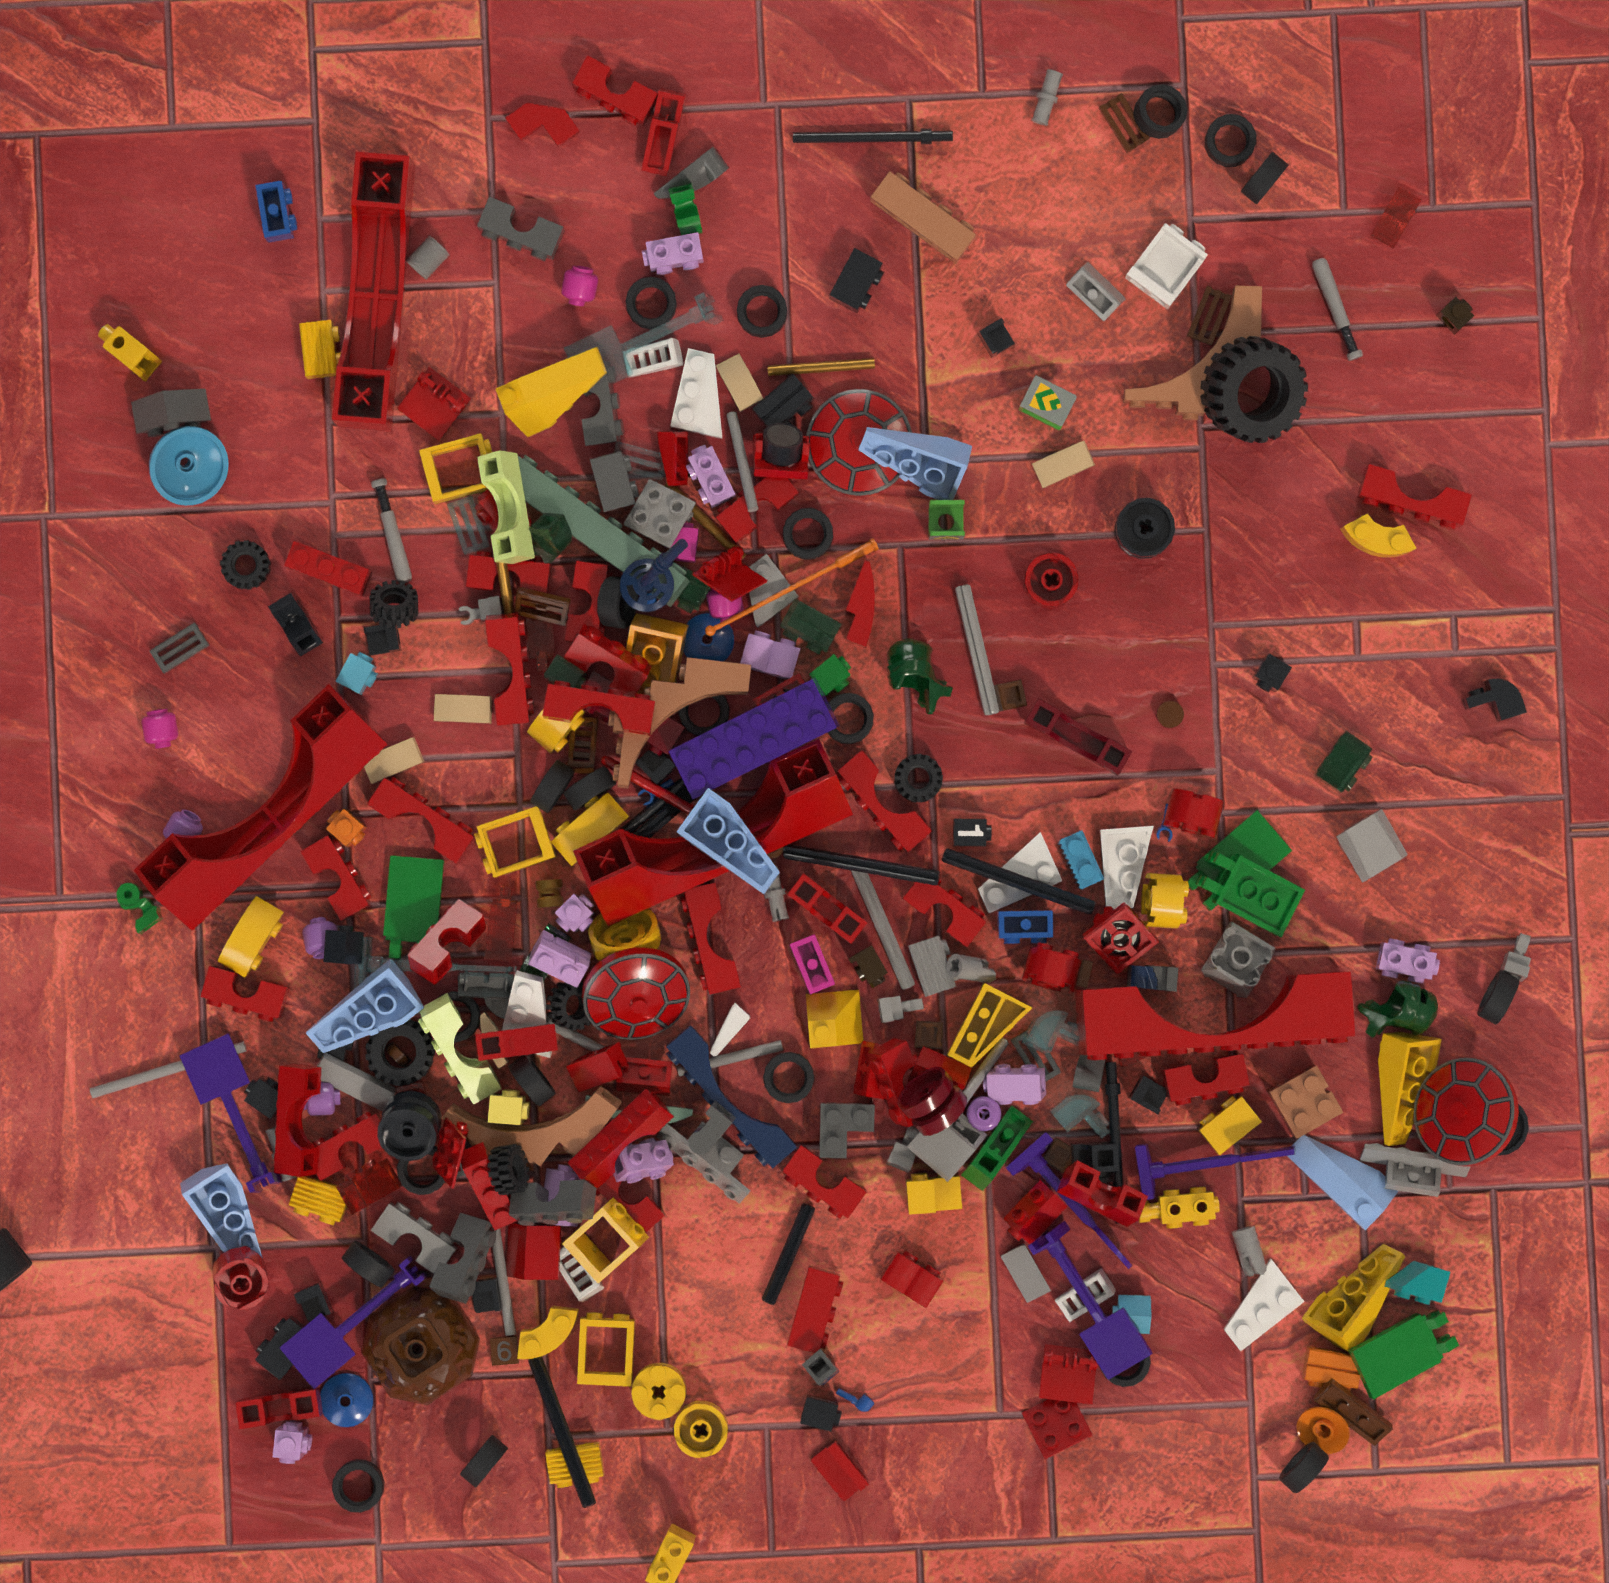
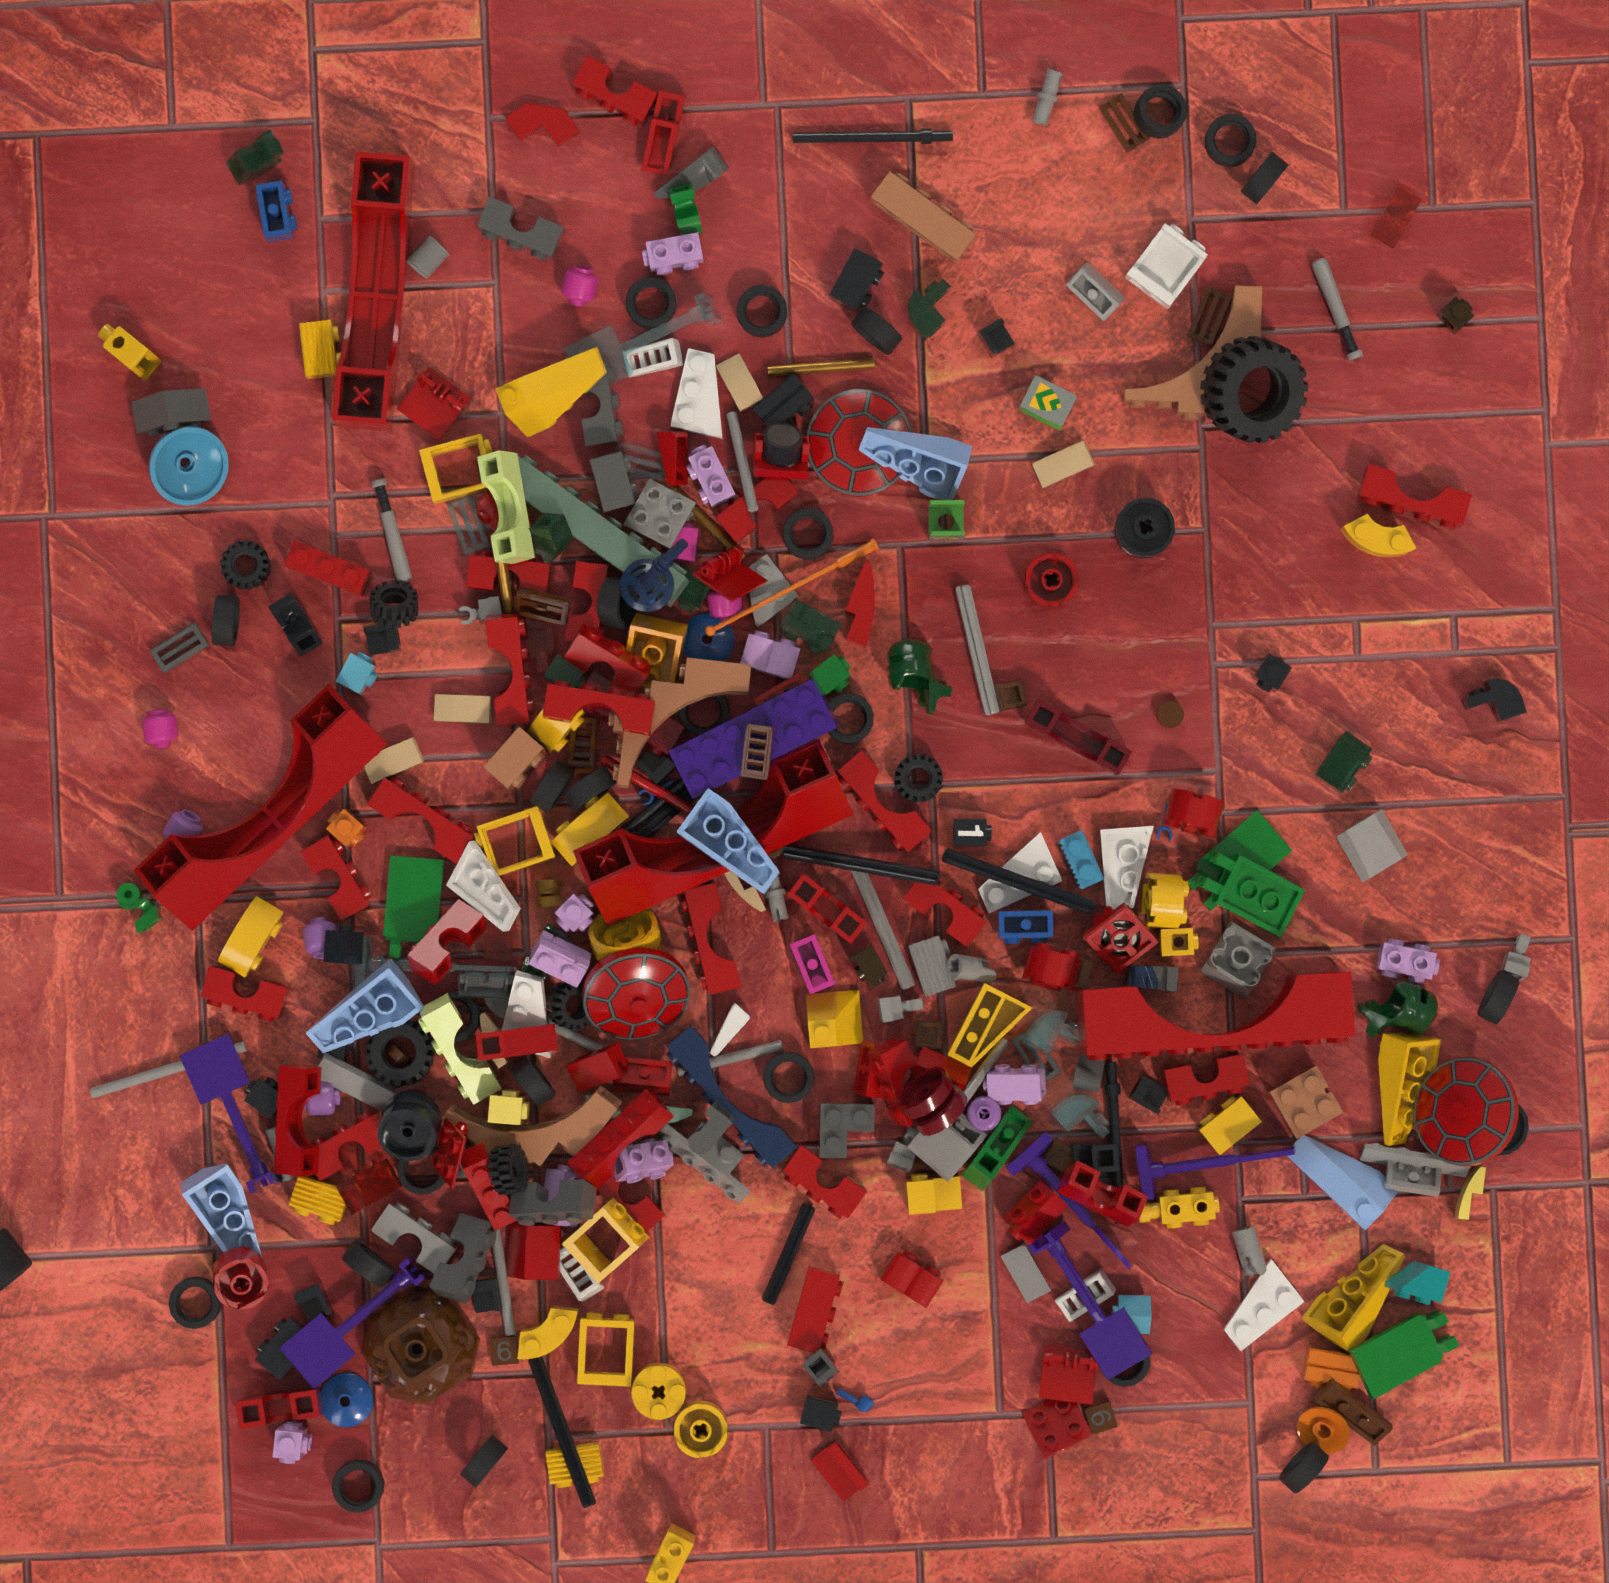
none -> black tyre [168,1276,222,1329]
none -> black tyre [211,595,240,647]
none -> brick [226,130,284,186]
none -> white wing [446,841,521,932]
none -> nougat piece [484,727,547,790]
none -> tan slope [724,871,766,912]
none -> reddish brown slope [741,722,775,780]
none -> black tyre [851,307,903,355]
none -> clear green brick [907,279,951,342]
none -> reddish brown tile [1084,1400,1118,1435]
none -> yellow brick [1158,928,1199,956]
none -> light yellow slope [1454,1165,1486,1220]

